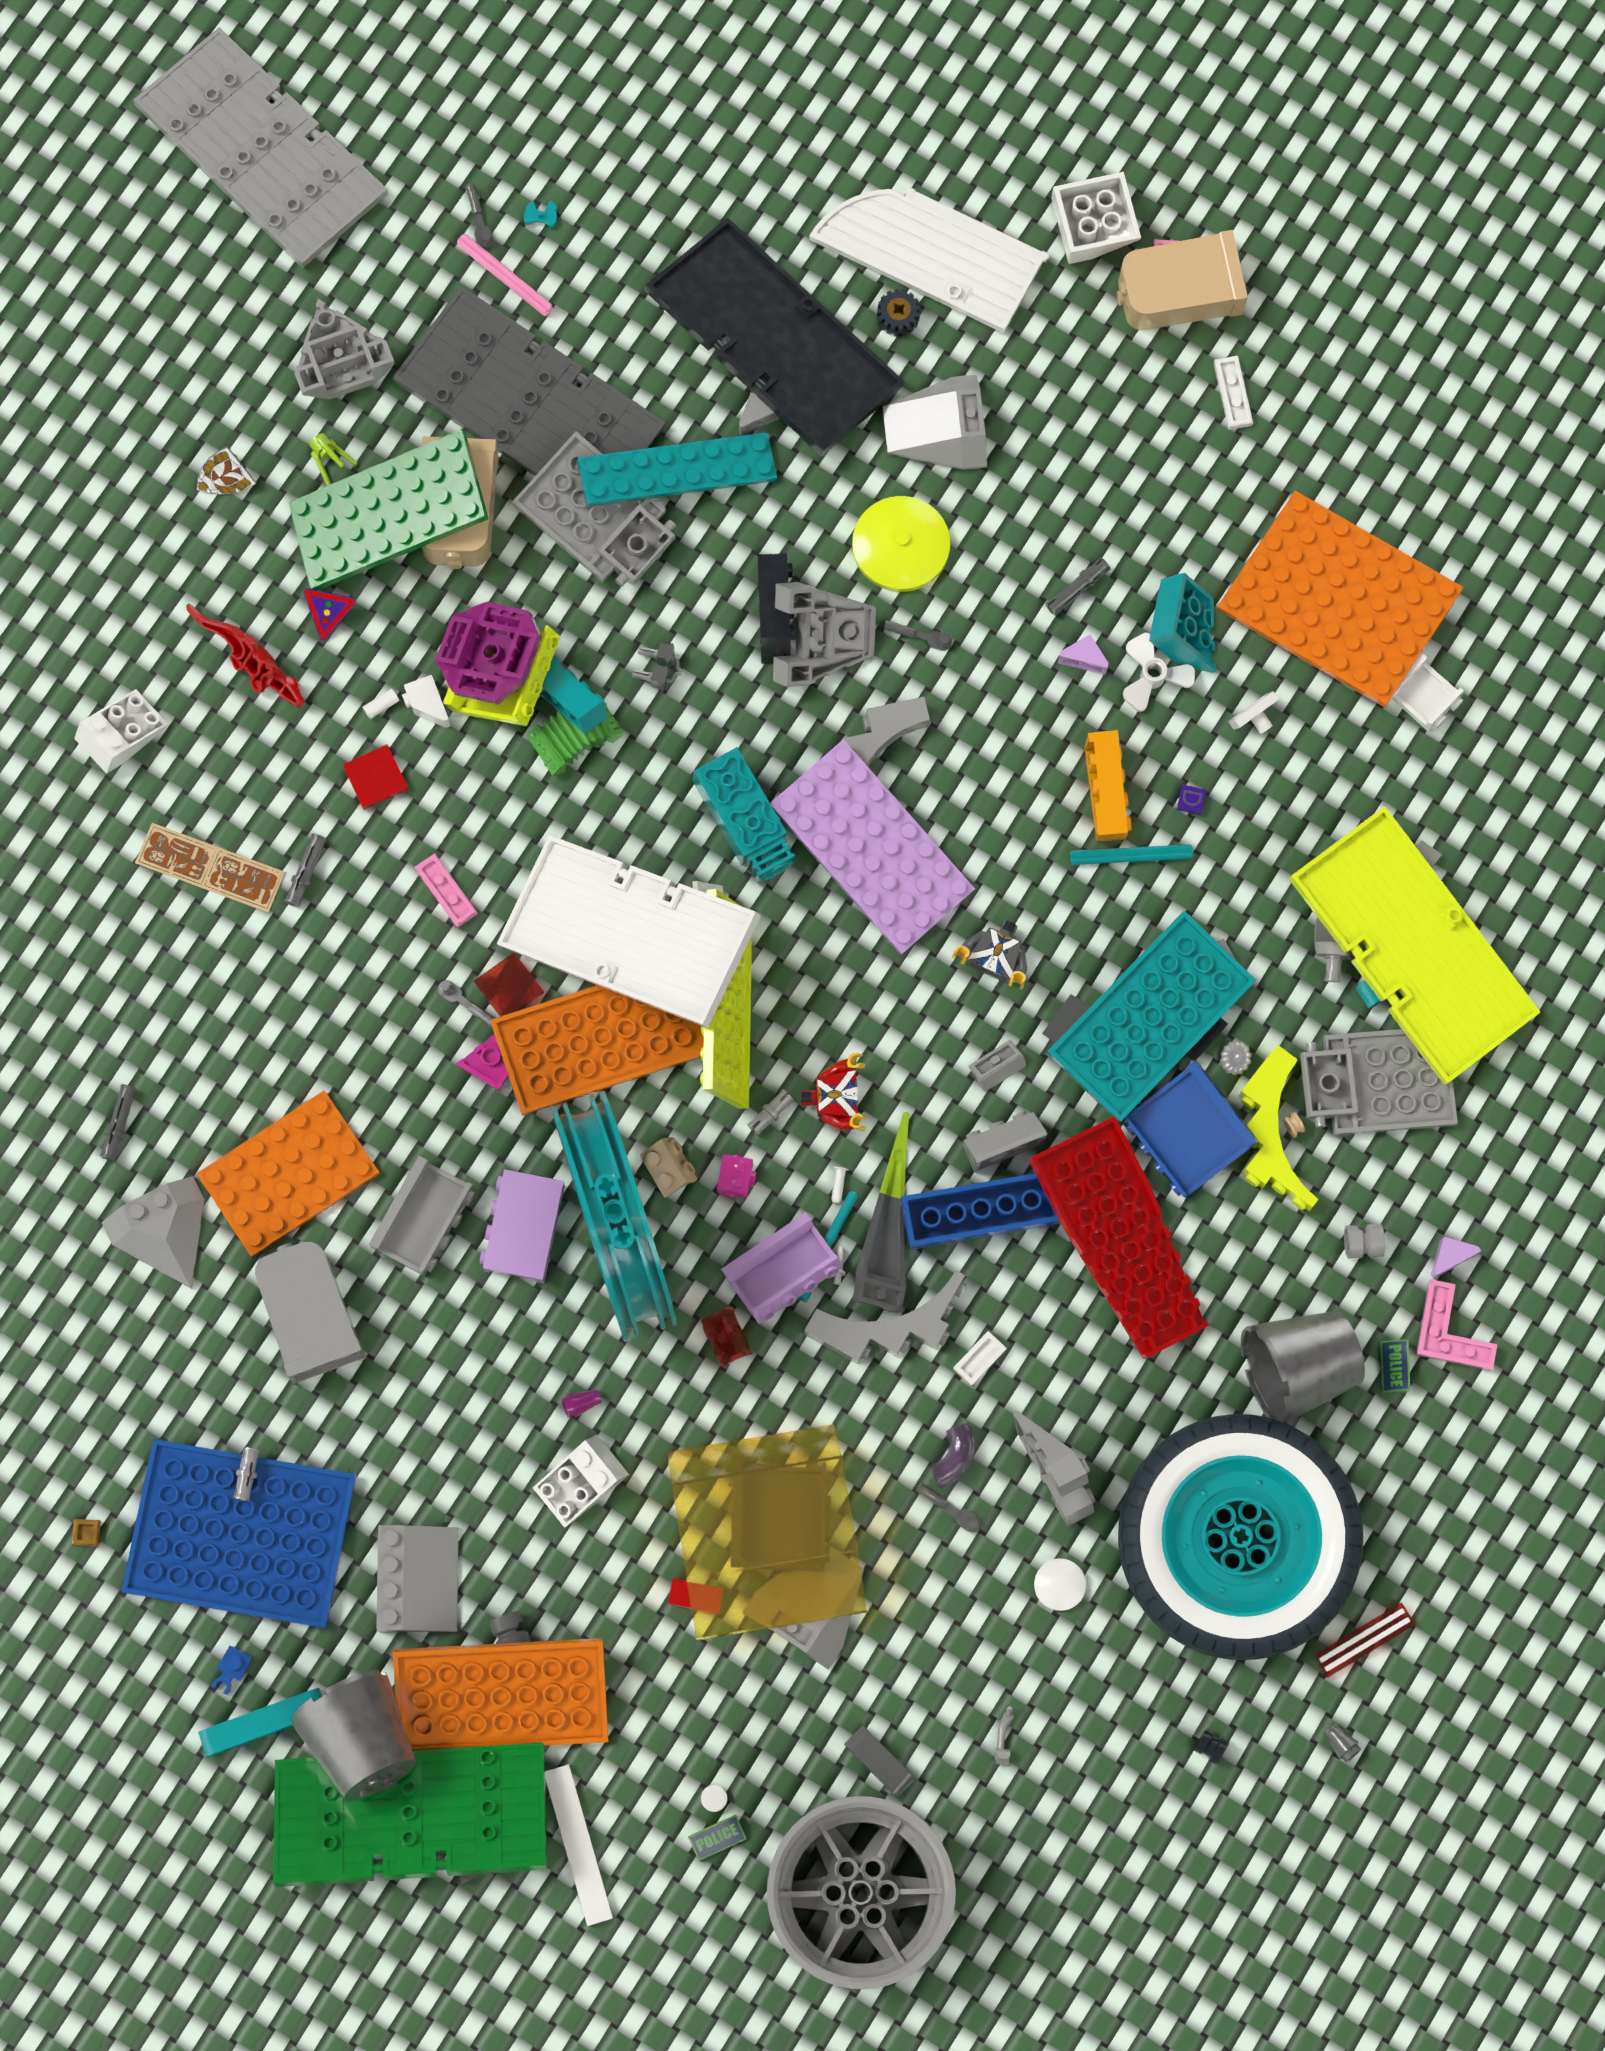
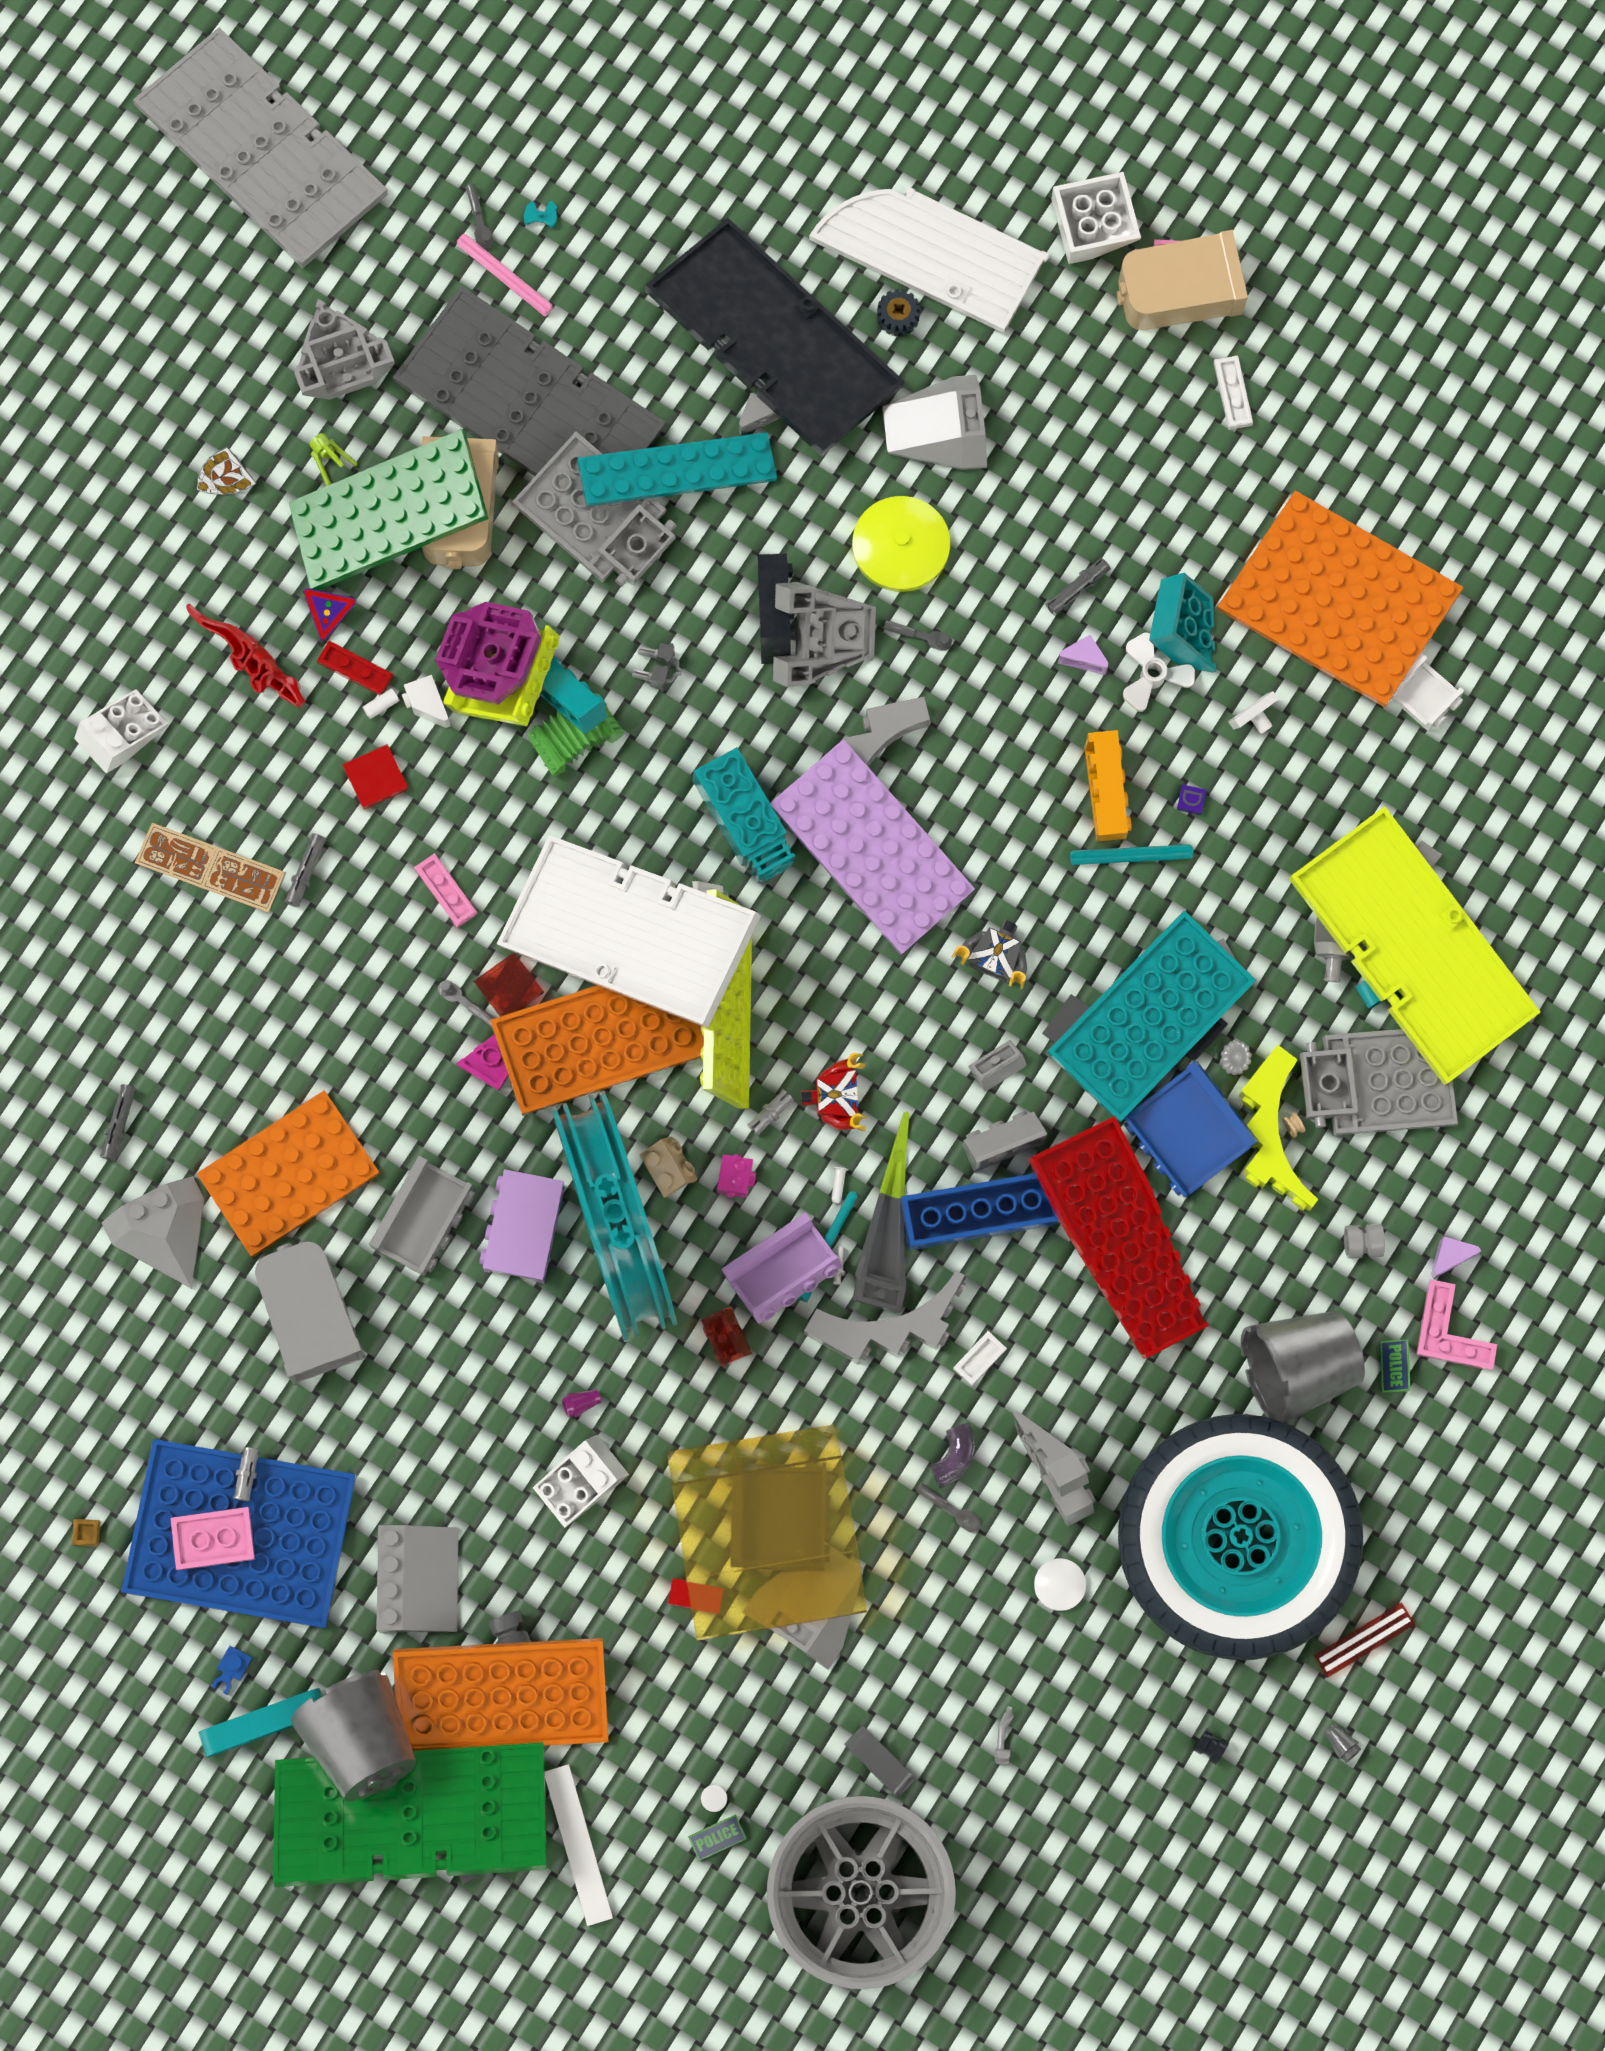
none -> bright pink plate [171,1507,255,1571]
none -> red tile [317,641,394,696]

